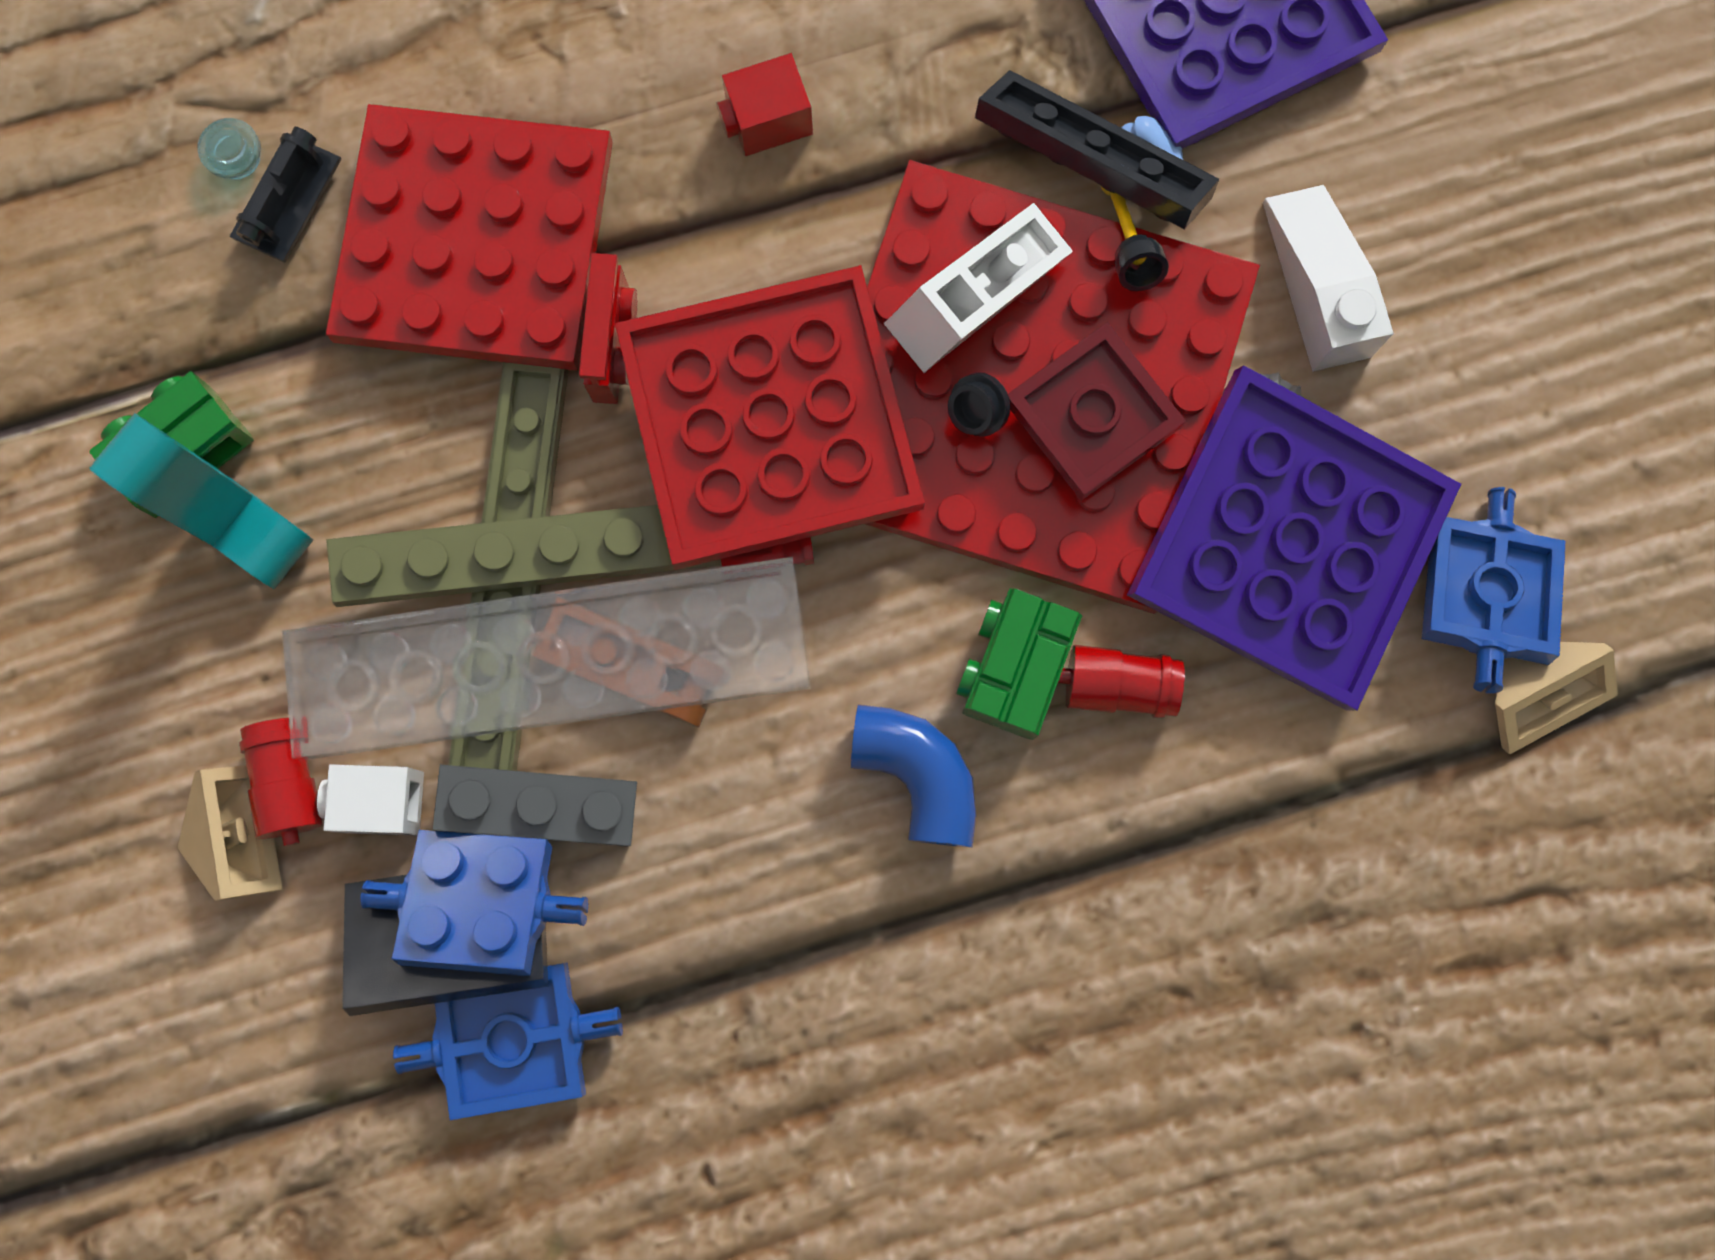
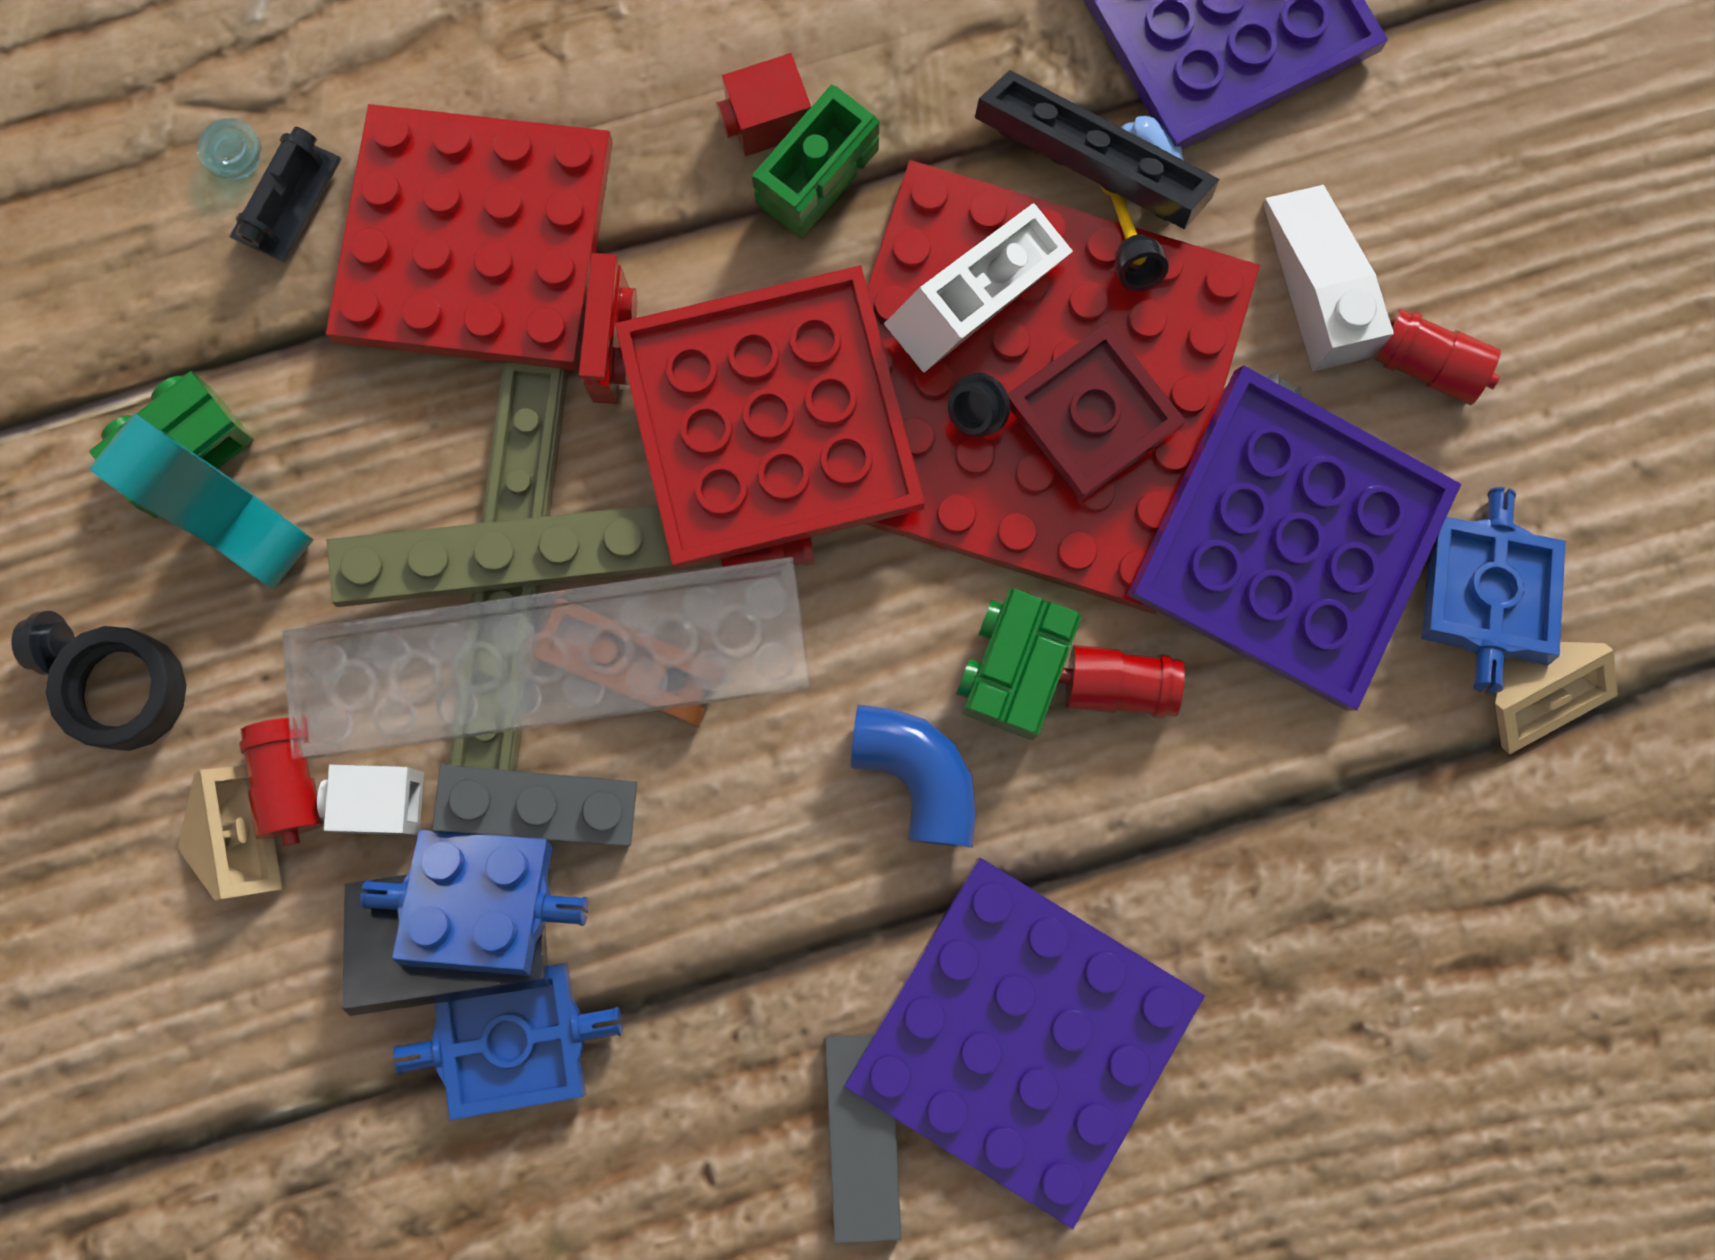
none -> black plate [11,611,75,675]
none -> black tyre [46,626,187,751]
none -> green brick [751,84,880,238]
none -> dark grey tile [825,1034,902,1244]
none -> dark purple plate [844,858,1205,1229]
none -> red piece [1373,309,1501,406]

